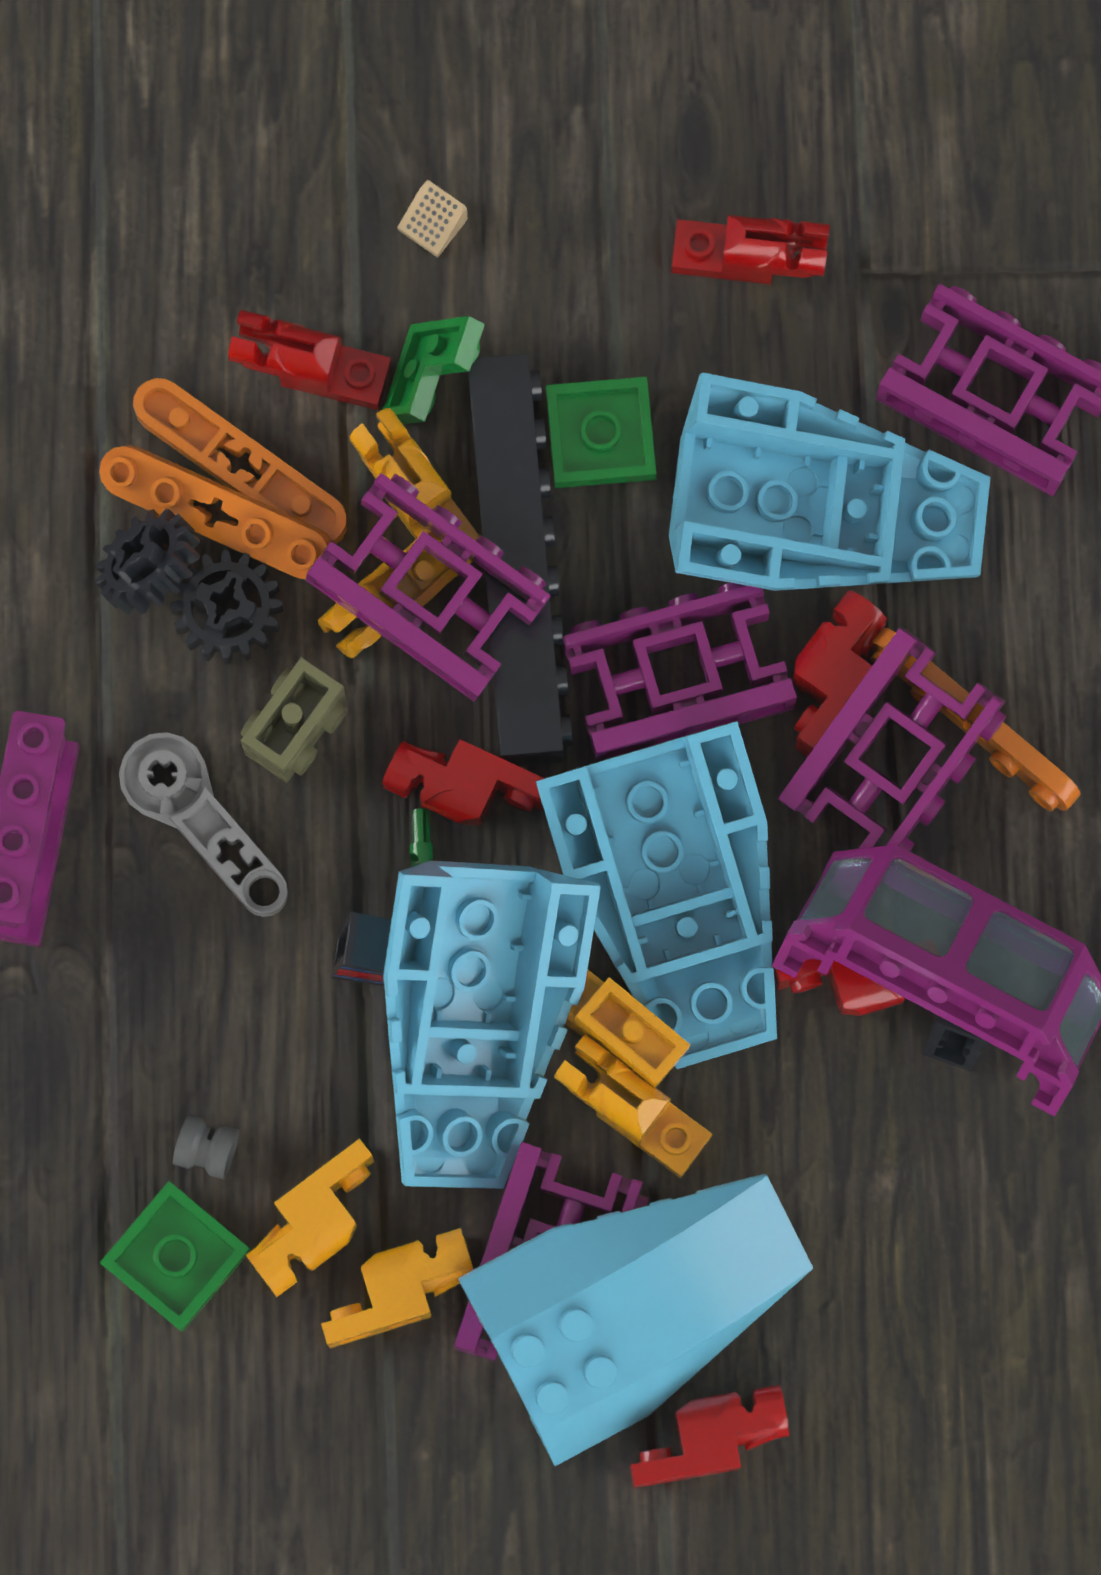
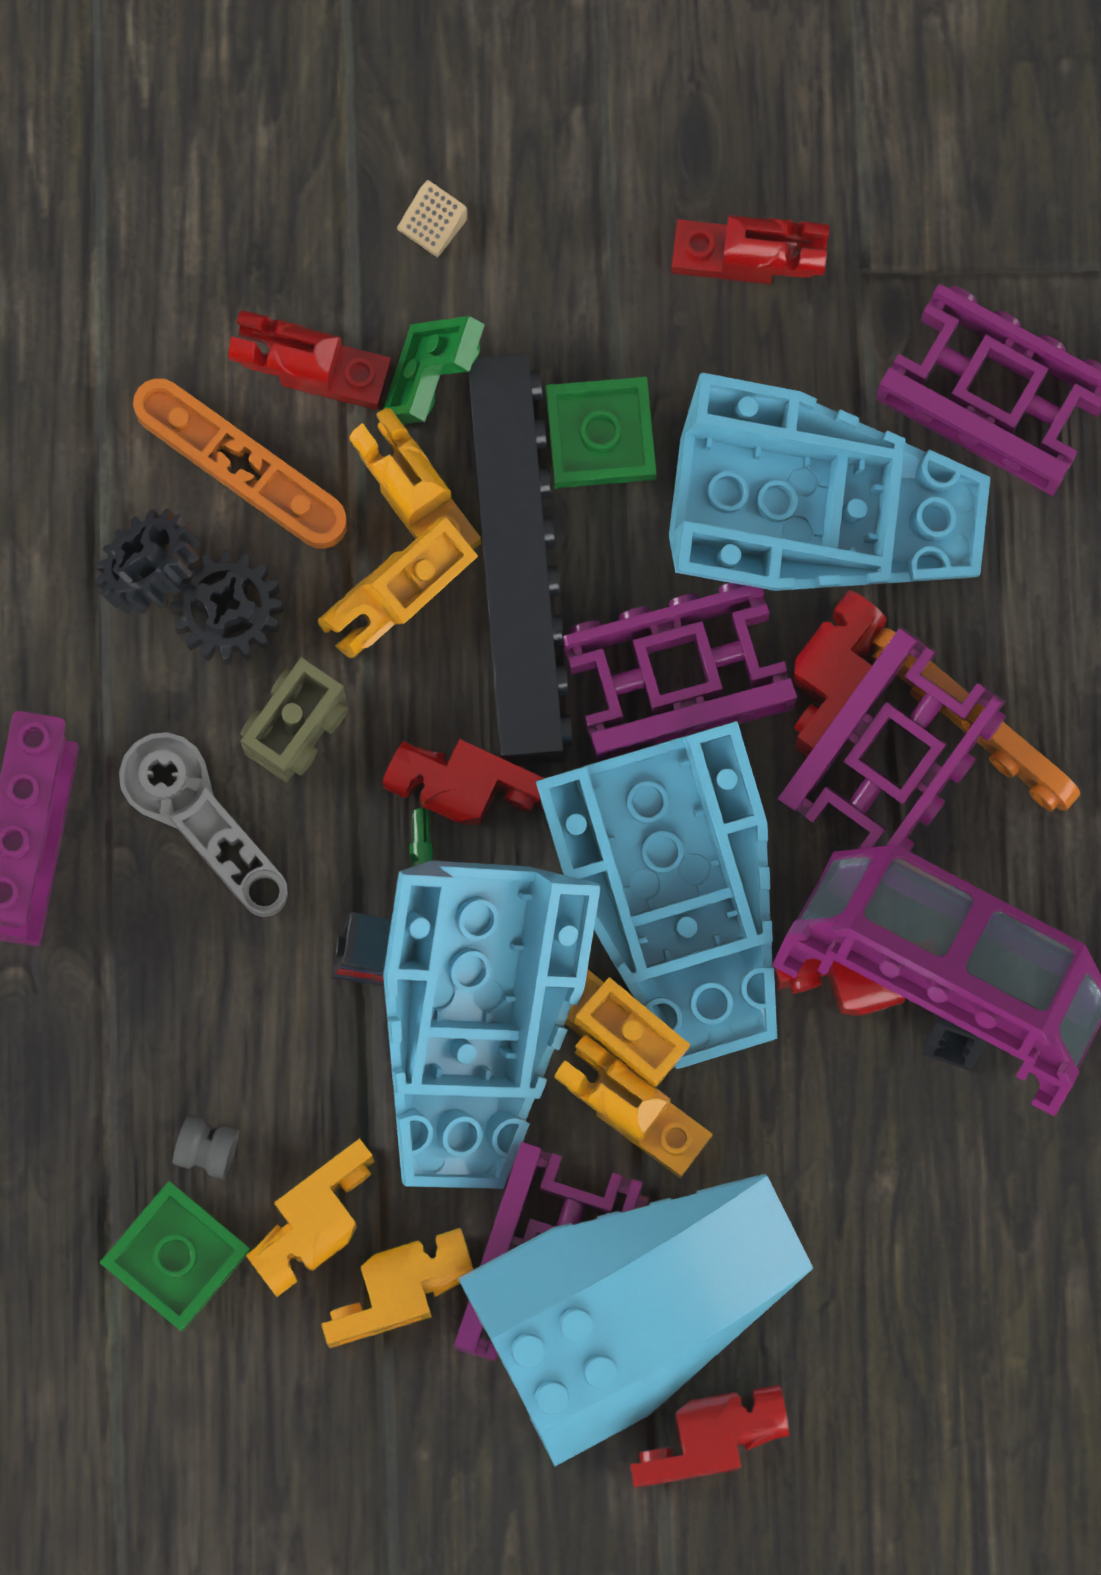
orange piece [99,445,332,579] -> none
magenta fence [306,473,550,702] -> none

